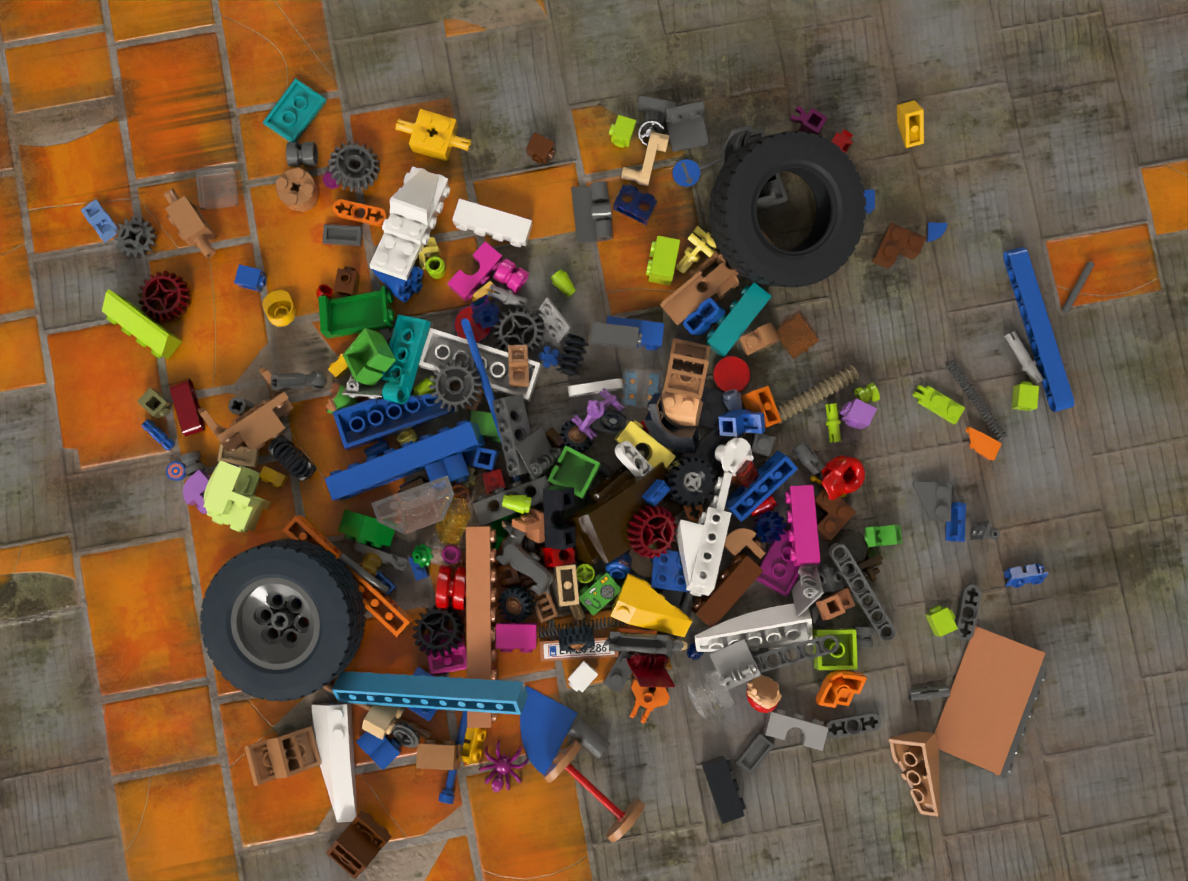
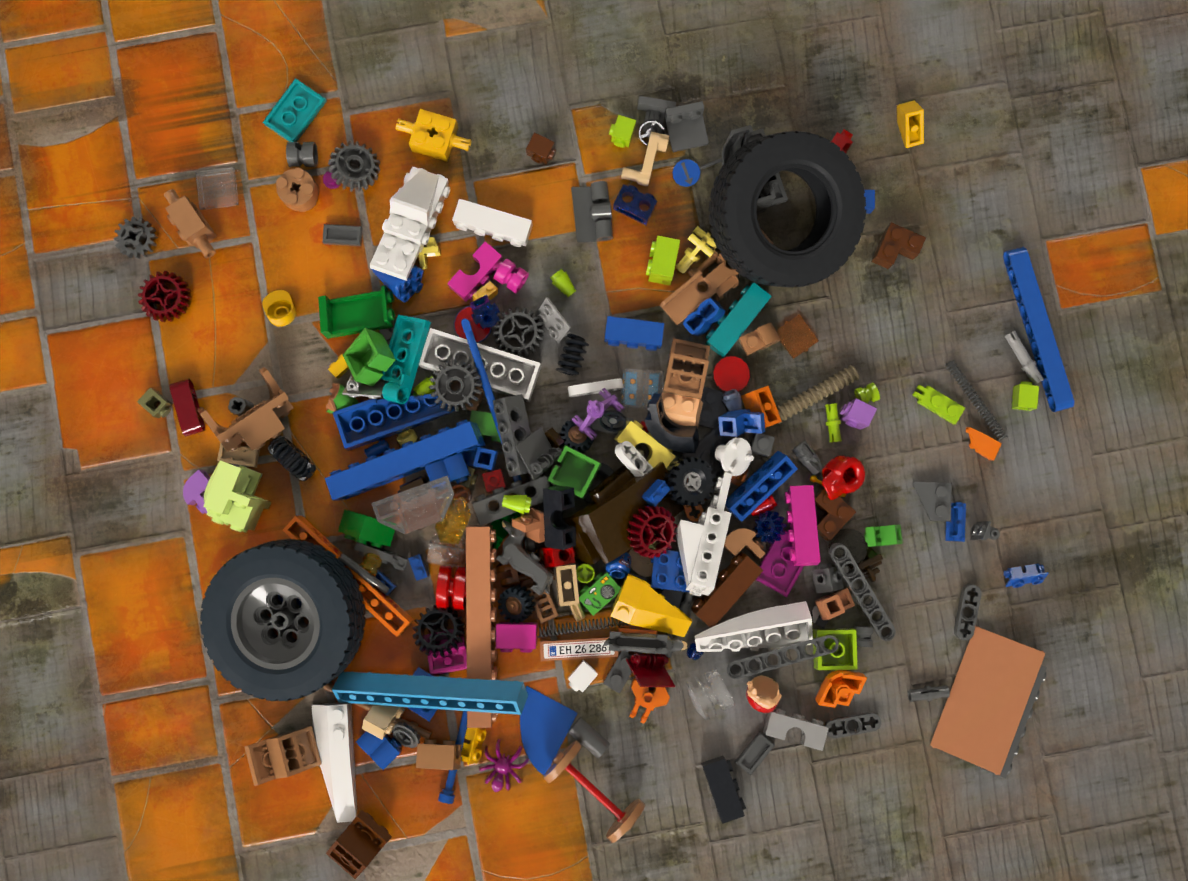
medium blue slope [81,199,119,242] -> none
lime slope [102,289,182,359] -> none
blue axle [142,419,175,451] -> none
blue tile [166,461,186,481] -> none
dark grey wheel [180,451,206,476] -> none
blue brick [234,265,267,292] -> none
yellow piece [259,466,288,488] -> none
dark grey piece [271,371,327,391] -> none
red hinge [316,284,333,299] -> none
orange beam [333,199,388,227] -> none
reddish brown brick [334,267,360,296] -> none
green plant [412,543,434,567] -> none
lime brick [425,256,446,279] -> none
magenta plate [441,544,461,564] -> none
light grey pin [488,284,527,309] -> none
medium nougat slope [508,345,529,387] -> none
blue plant [538,346,560,368] -> none
black wheel [558,626,595,652] -> none
dark grey brick [590,322,642,350] -> none
light grey hinge [709,639,761,691] -> none
clear red tile [735,460,759,488] -> none
magenta brick [790,106,828,135] -> none
light grey hinge [791,565,824,617] -> none
medium nougat wedge [889,731,940,817] -> none
lime brick [925,605,958,637] -> none
blue tile [926,222,947,242] -> none
dark grey bar [1061,261,1095,313] -> none

